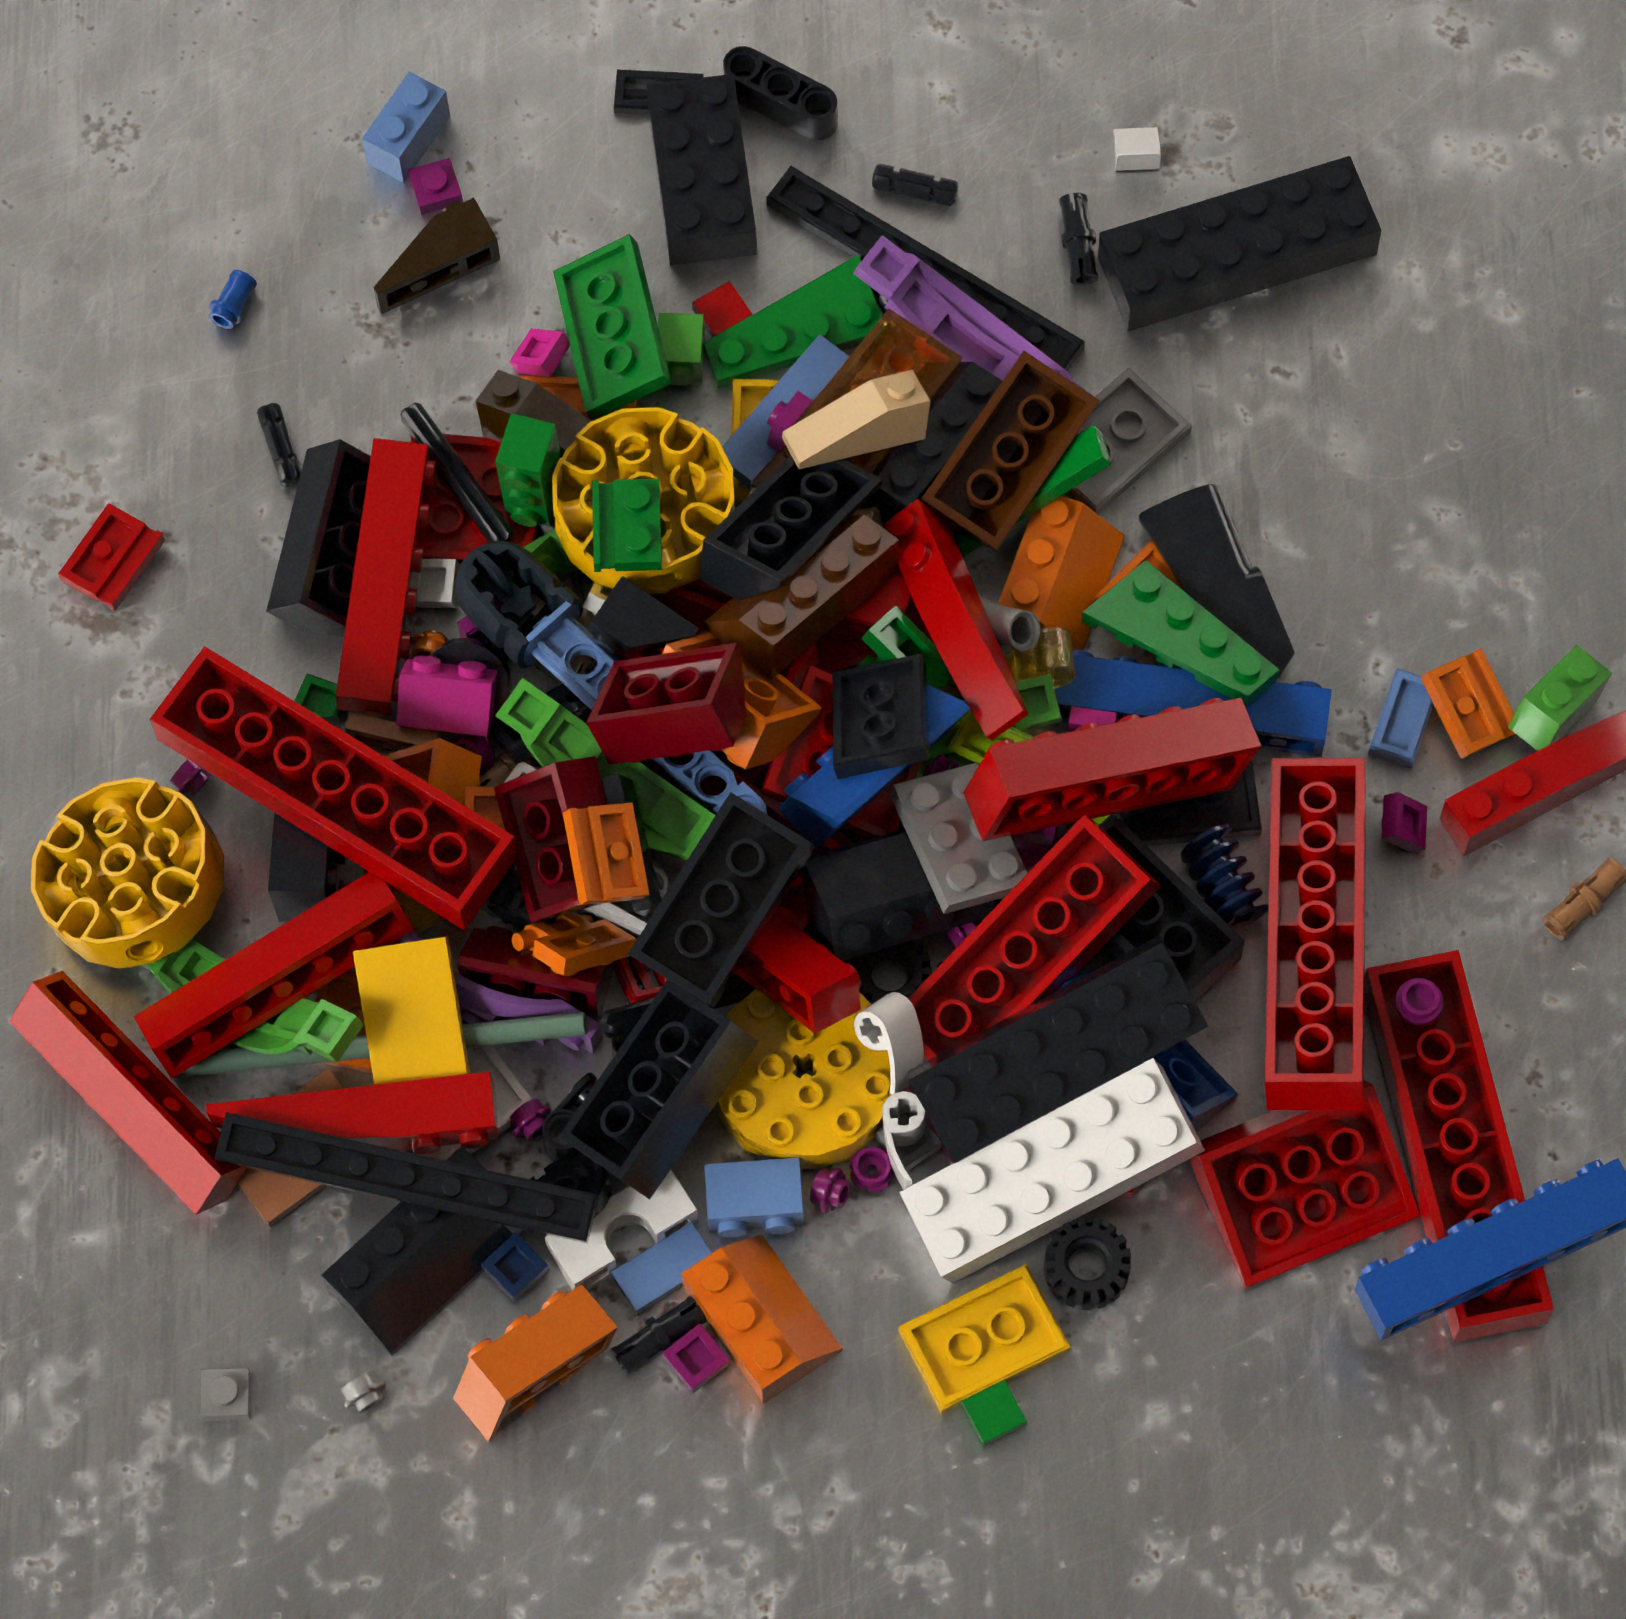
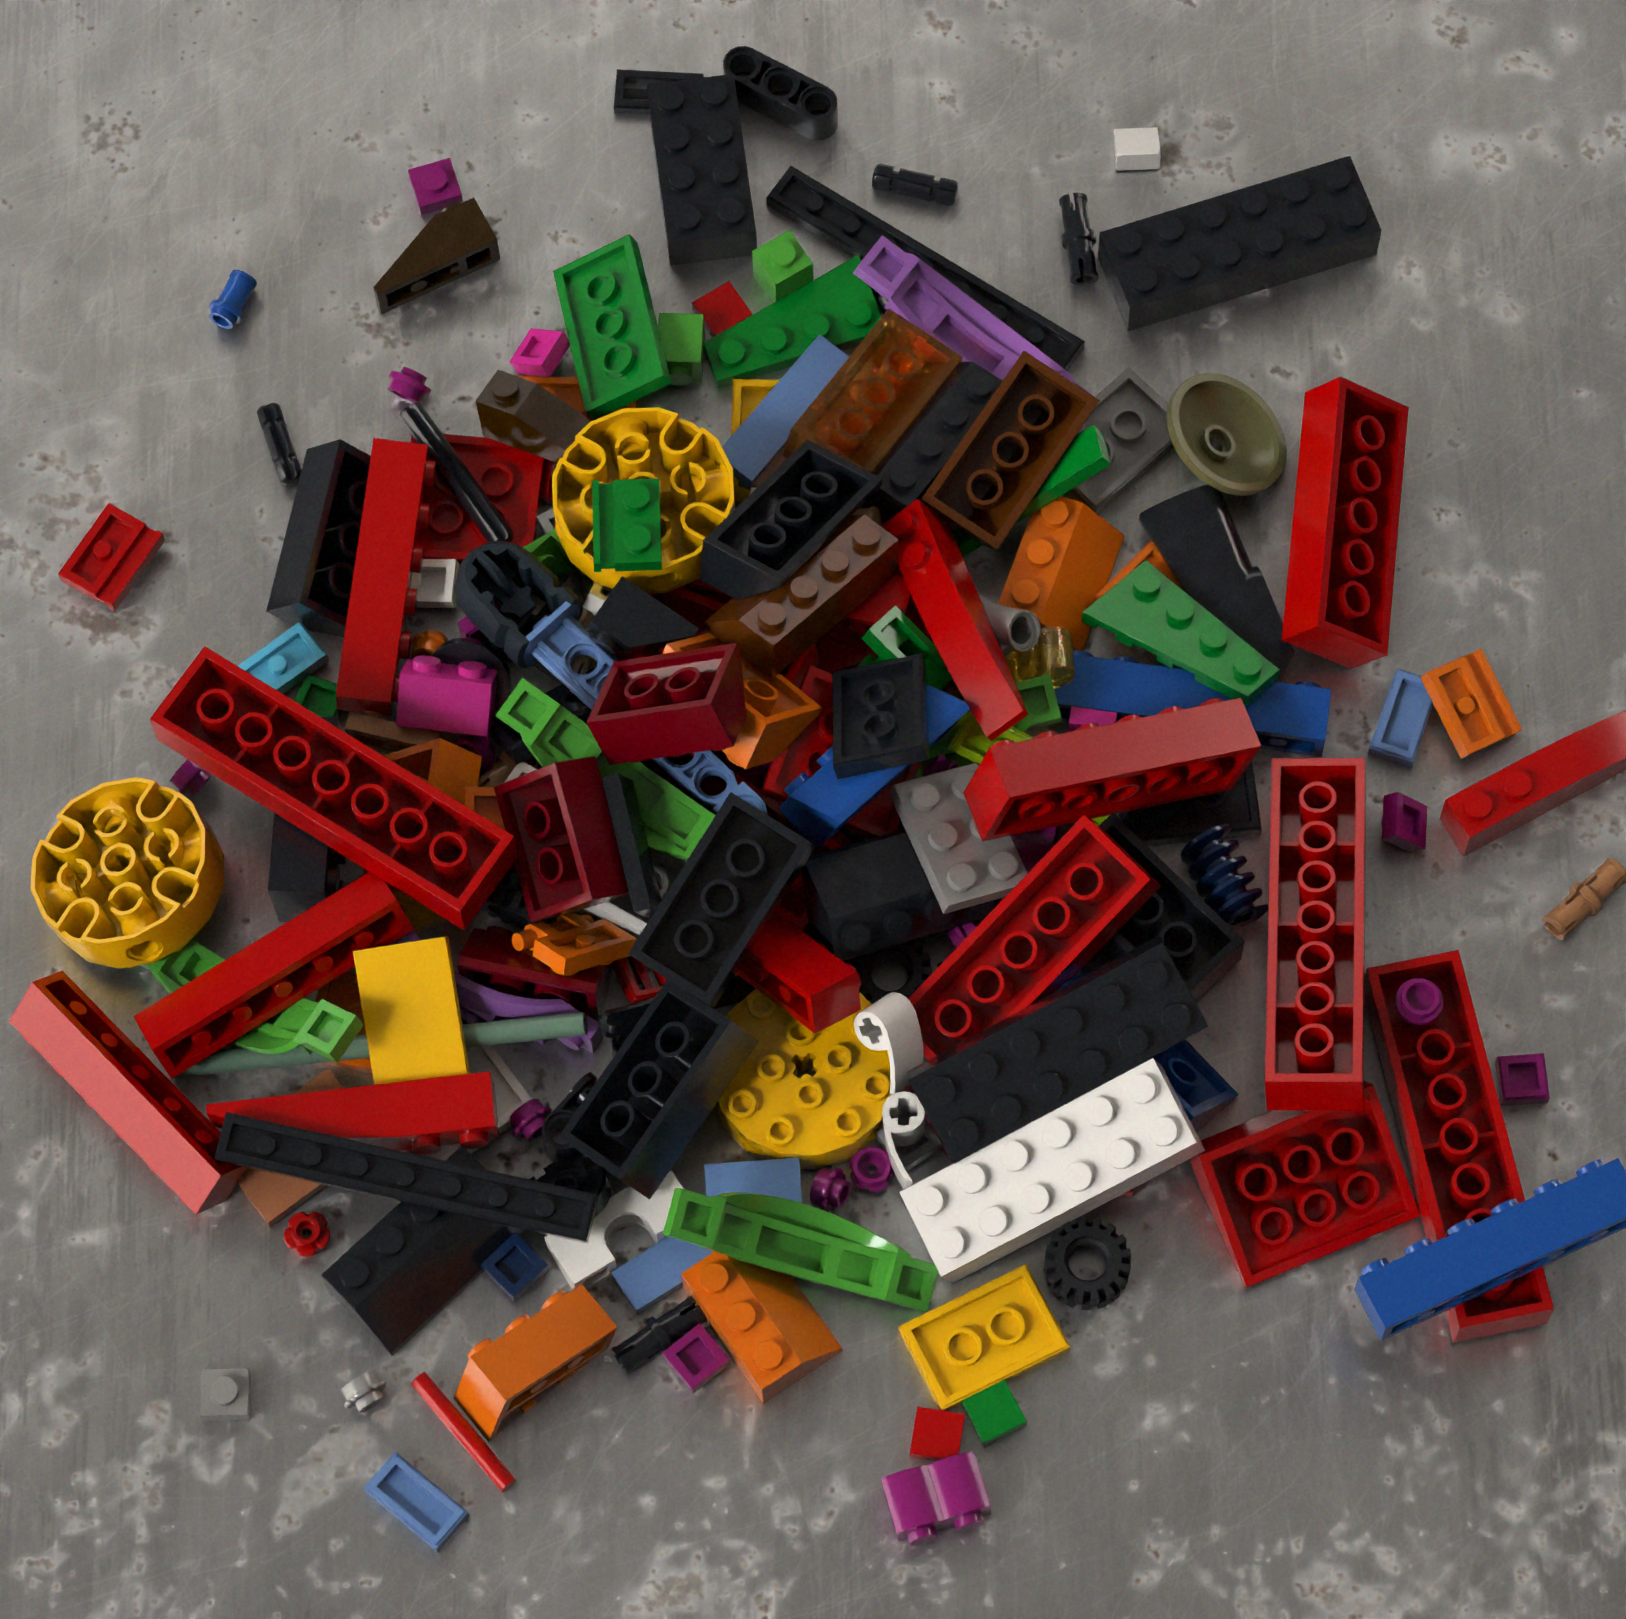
medium blue brick [362,72,450,183] -> none
green brick [495,413,561,527] -> none
orange plate [563,802,650,905] -> none
magenta plate [766,391,813,453] -> none
tan slope [782,370,930,469] -> none
bright green brick [1508,645,1612,751] -> none
none -> medium azure hinge [238,622,329,694]
none -> red plate [284,1211,331,1257]
none -> medium blue tile [363,1451,470,1553]
none -> magenta plate [387,366,431,403]
none -> red bar [411,1372,517,1493]
none -> bright green piece [663,1188,938,1312]
none -> bright green brick [752,230,814,303]
none -> magenta brick [881,1451,991,1545]
none -> red tile [910,1406,965,1461]
none -> olive dish [1167,373,1287,496]
none -> red brick [1282,376,1409,669]
none -> magenta tile [1495,1053,1550,1106]

